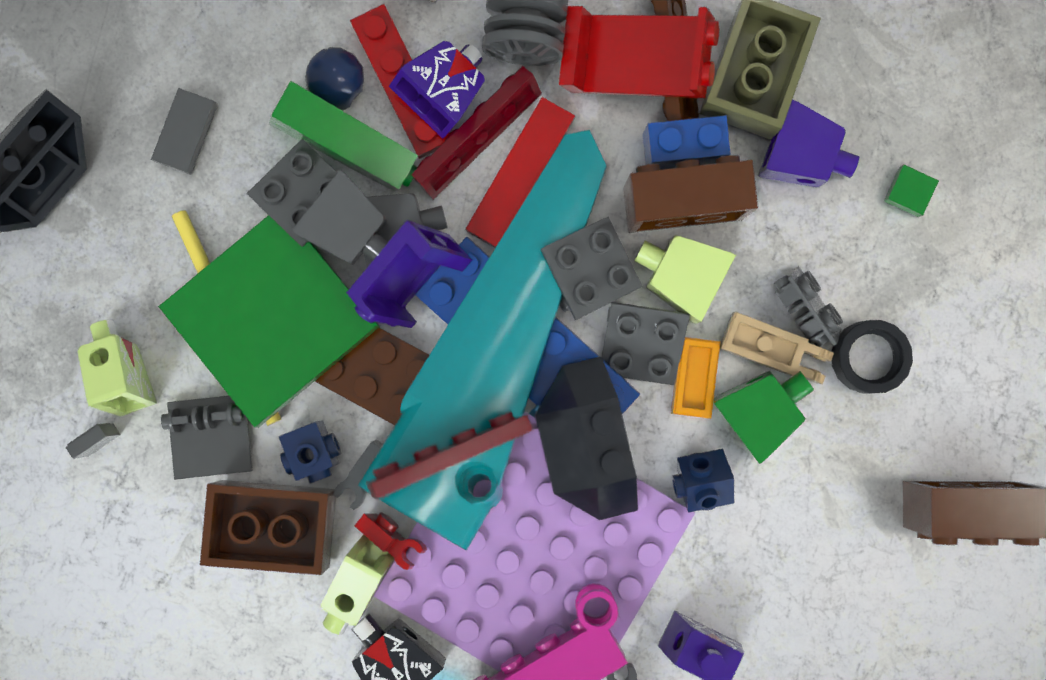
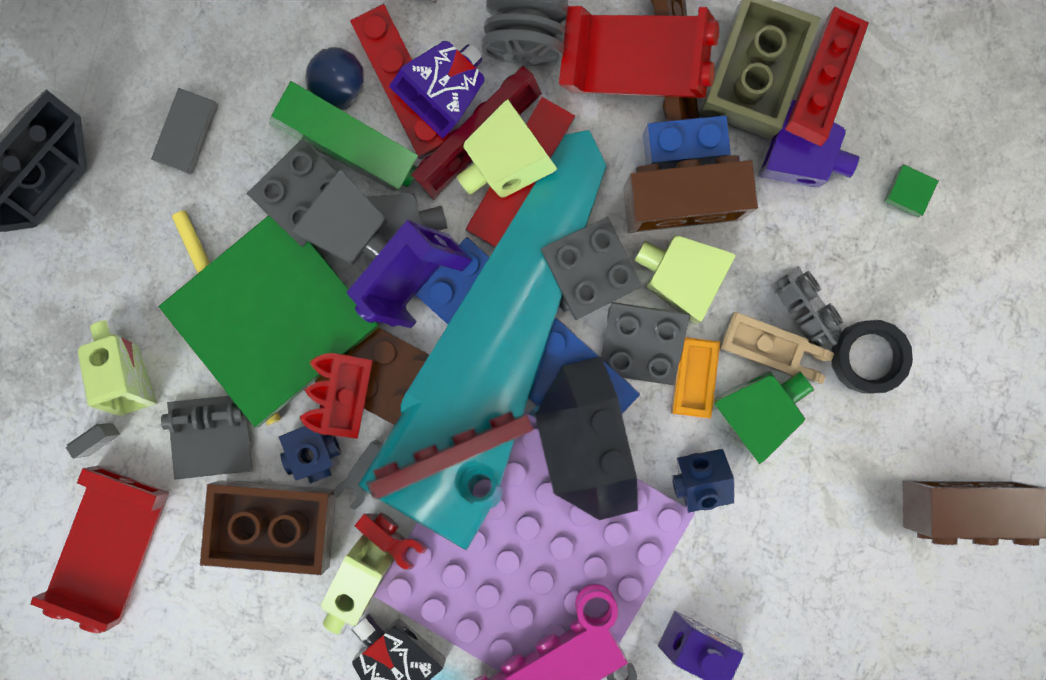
none -> red panel [30,466,169,634]
none -> red plate [299,352,373,439]
none -> yellowish green torso [456,100,557,197]
none -> red plate [785,6,869,147]

